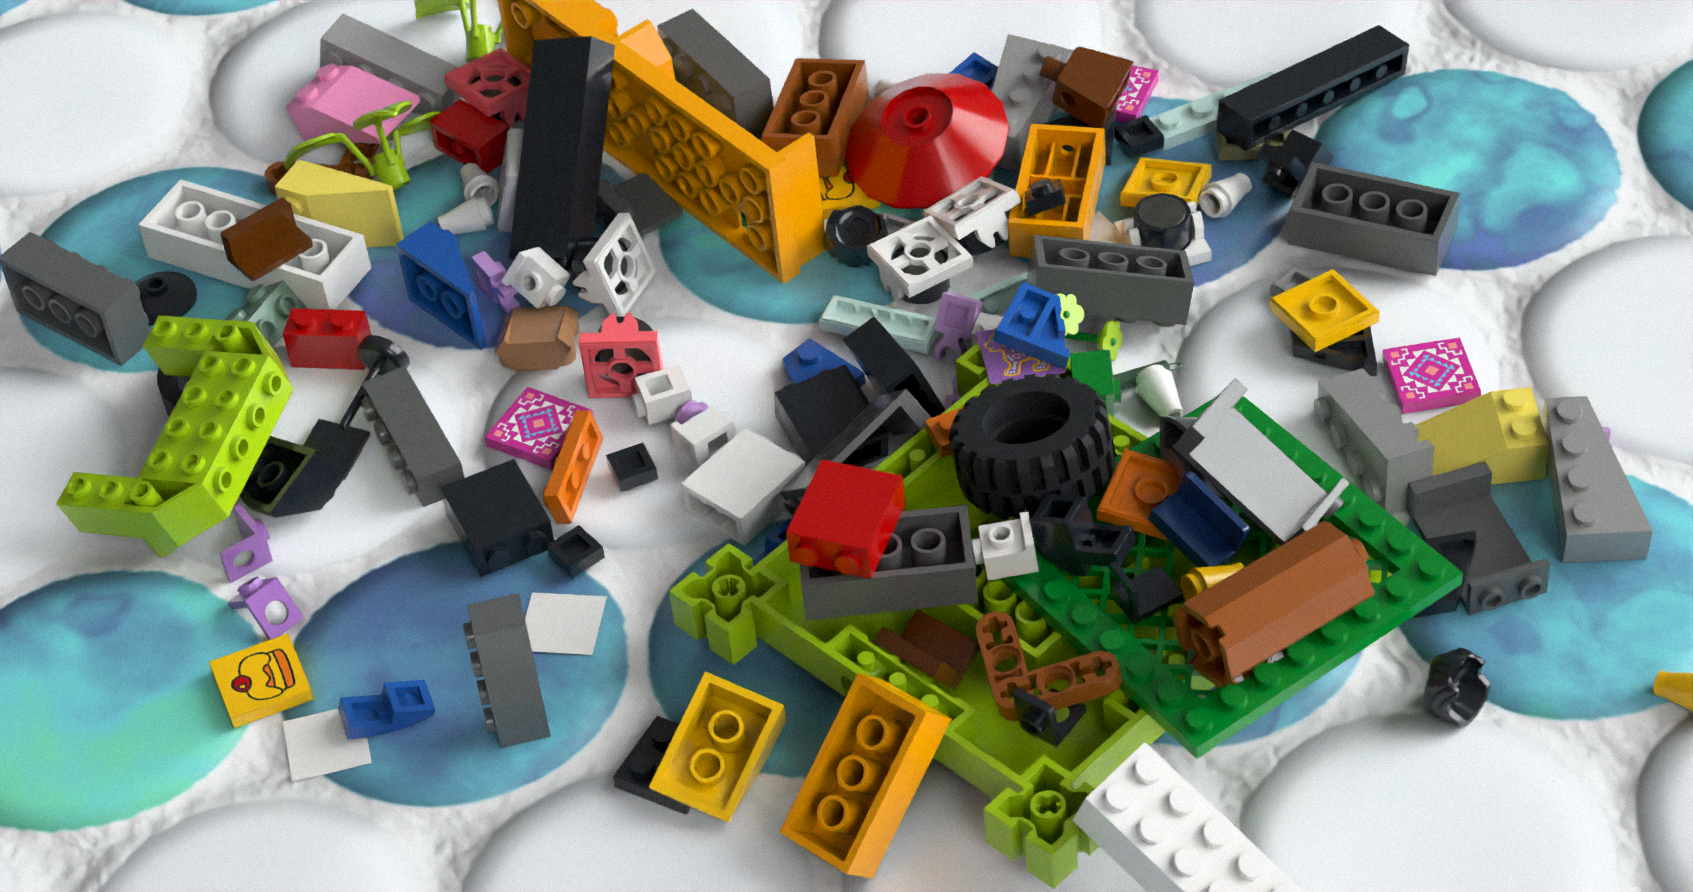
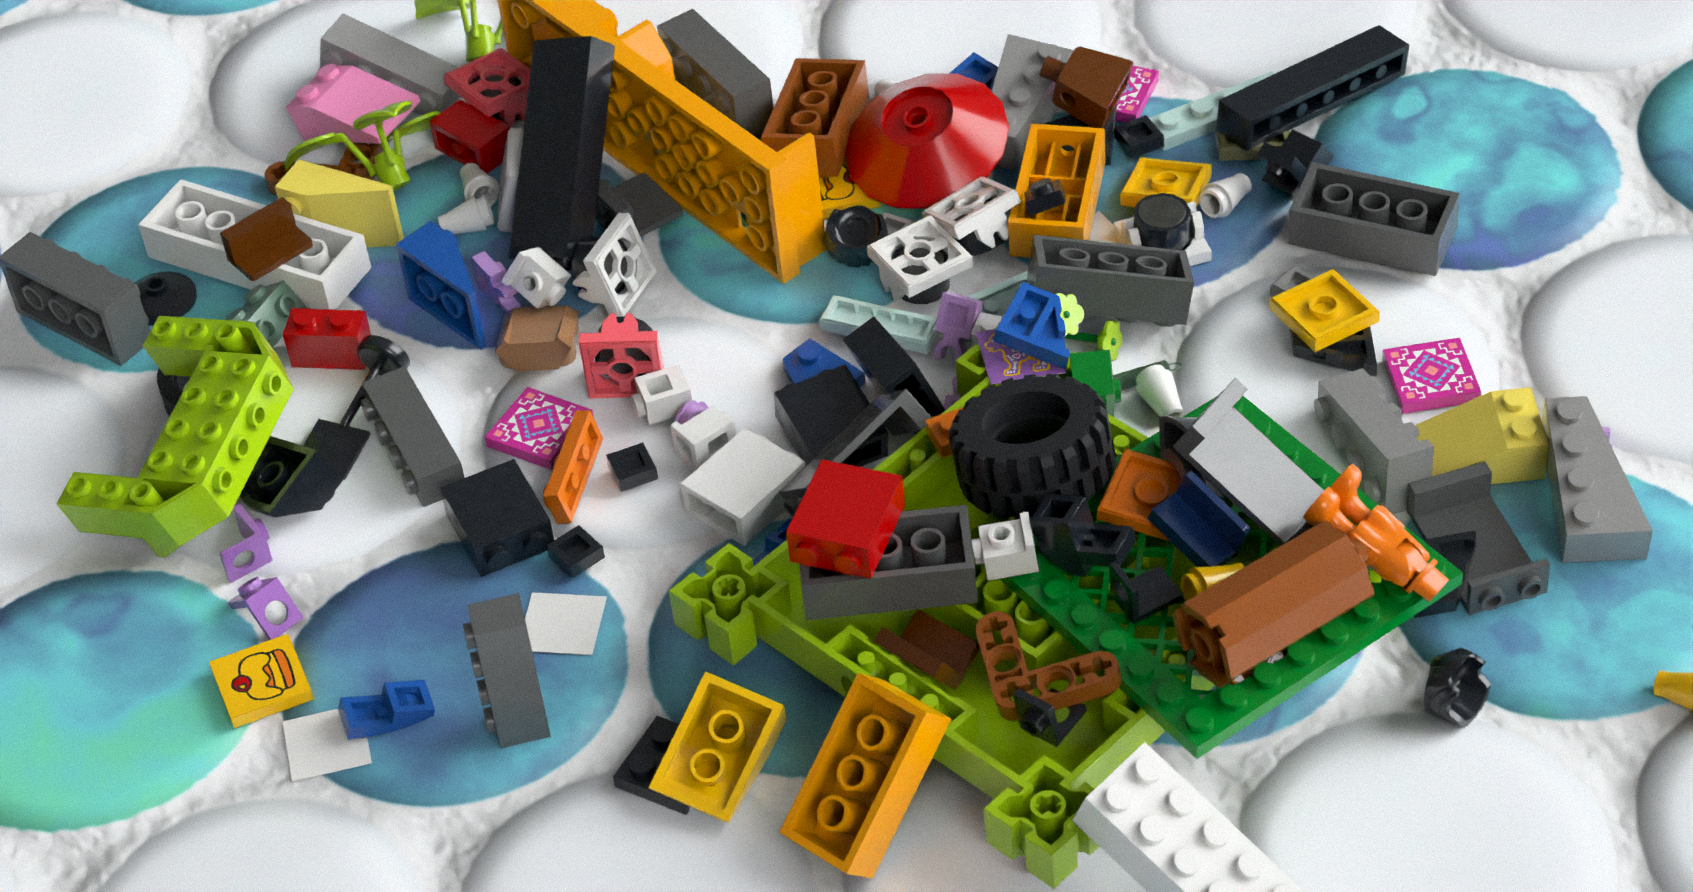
none -> orange piece [1303,463,1449,603]

